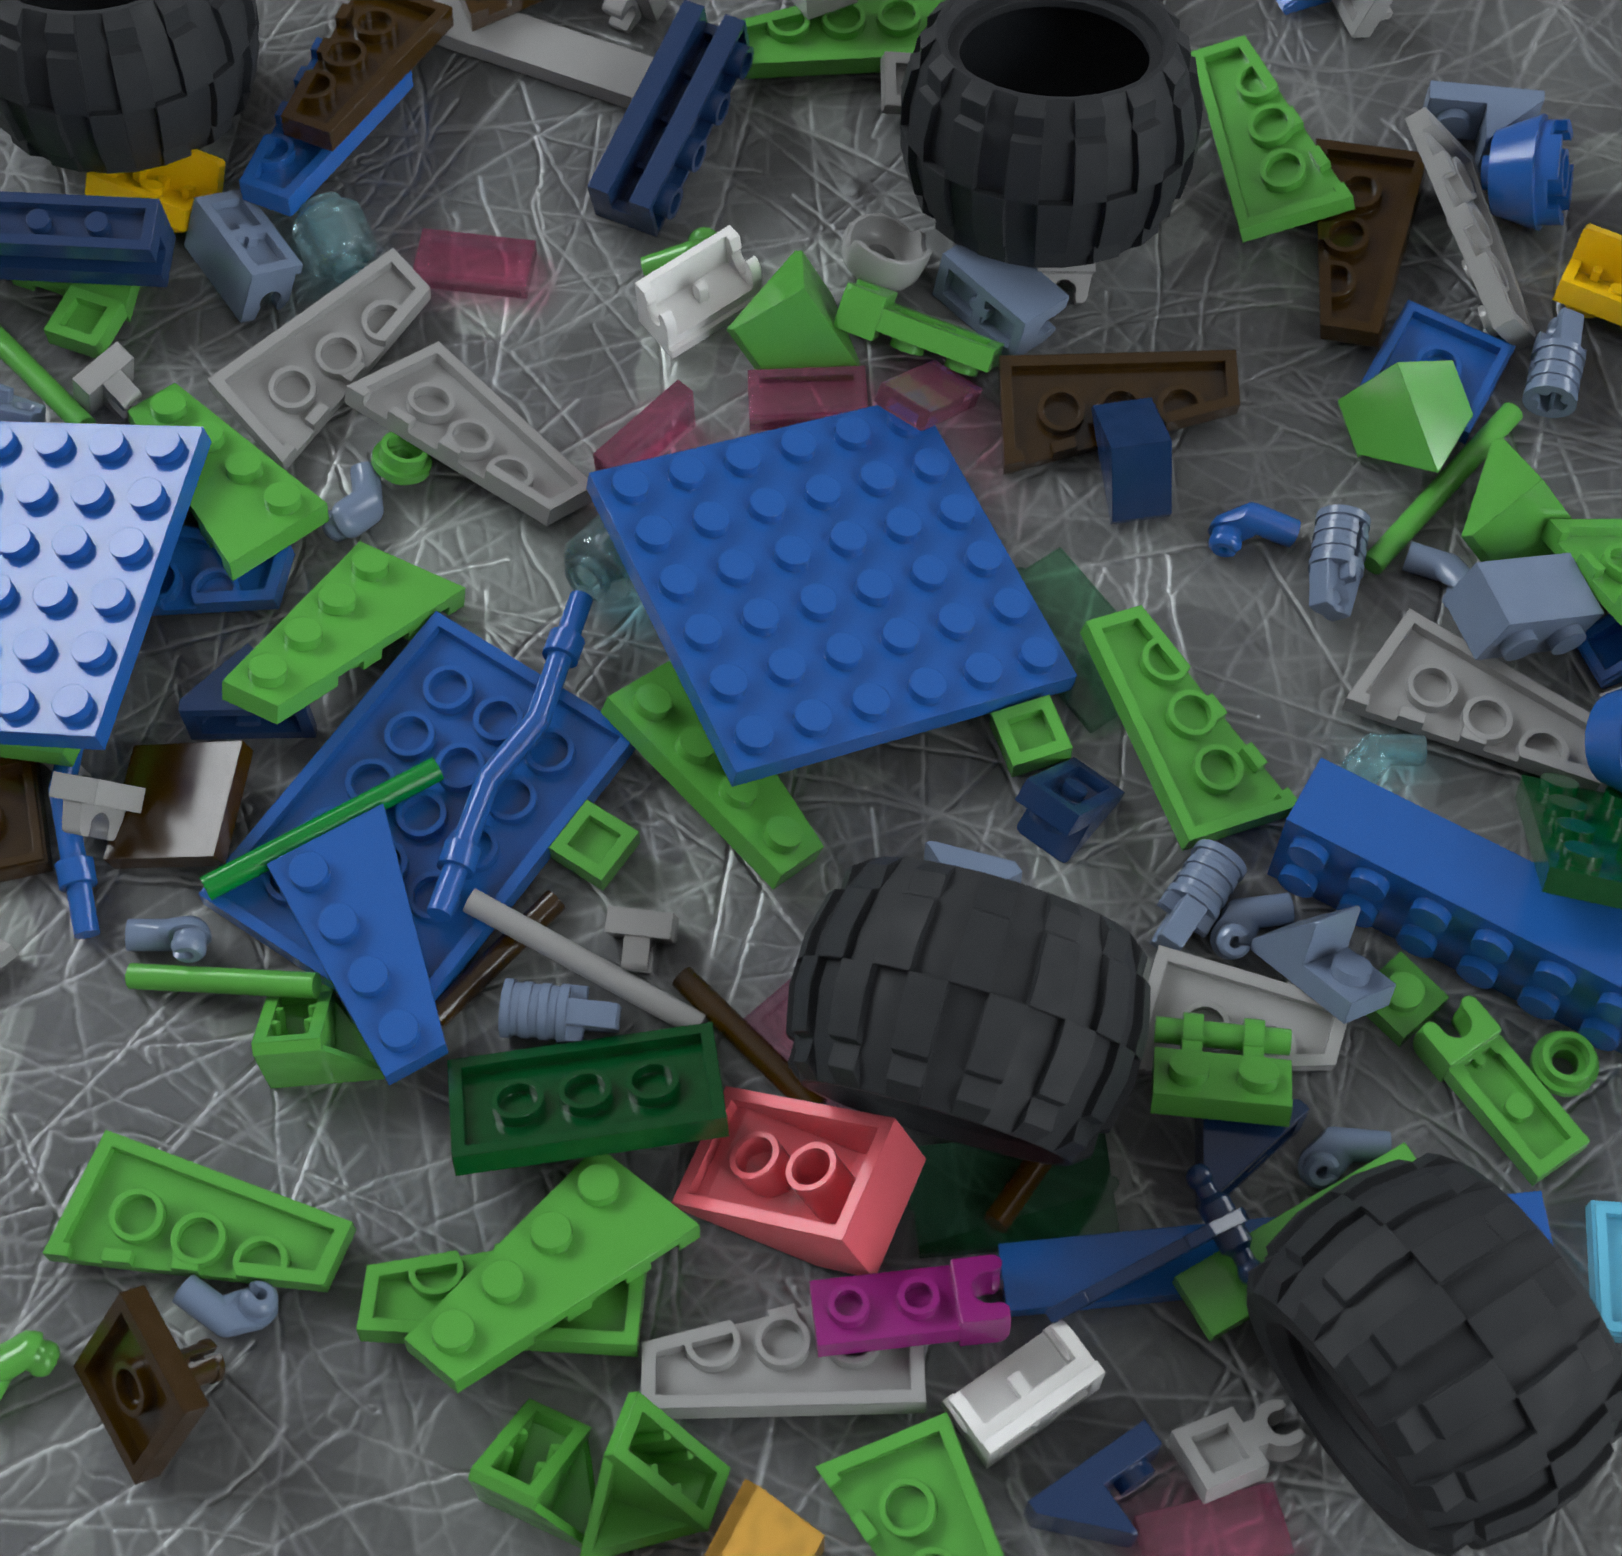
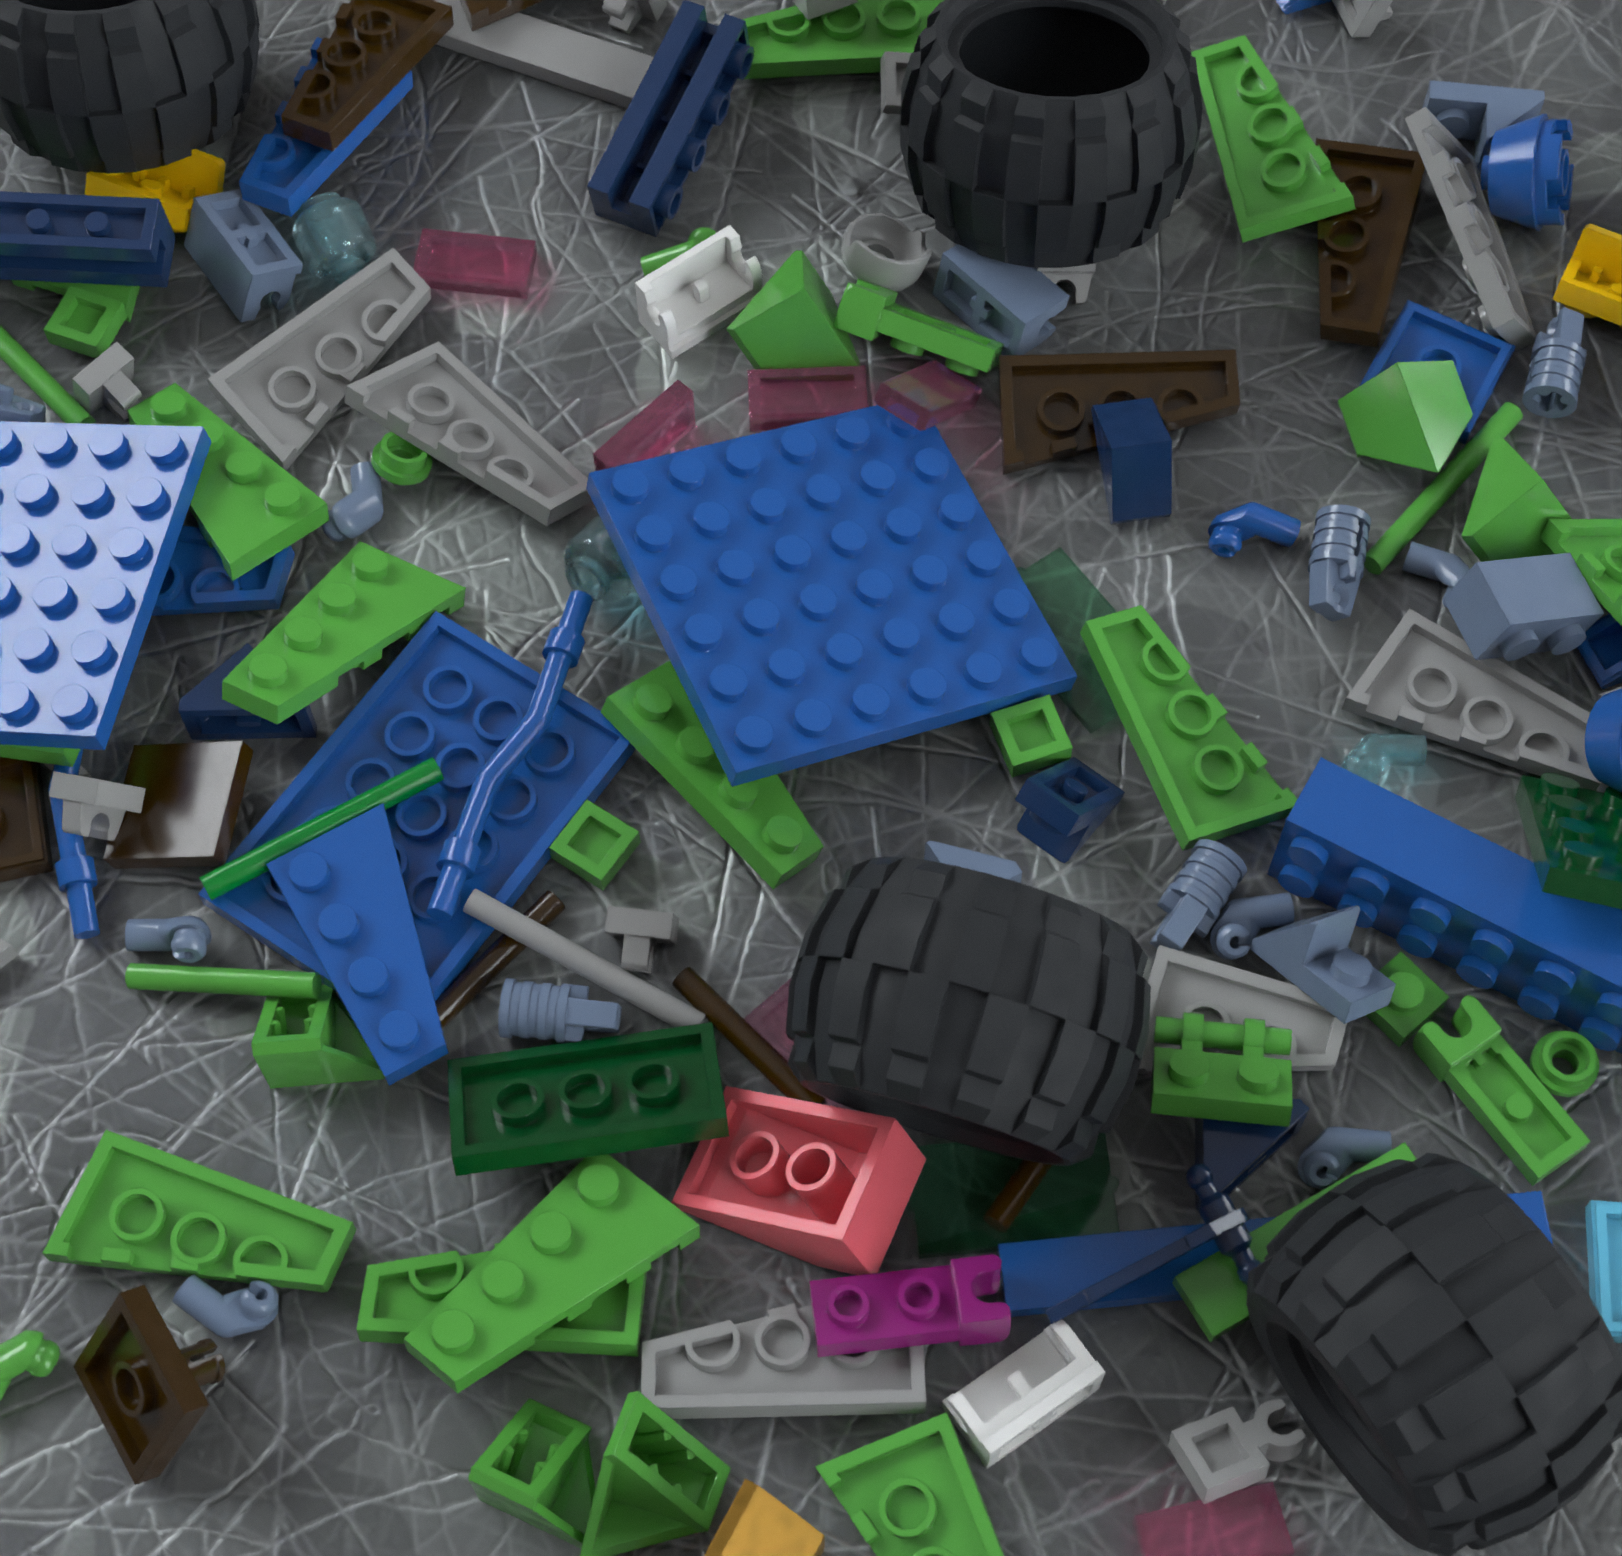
dark blue slope [1023,1420,1162,1547] -> none

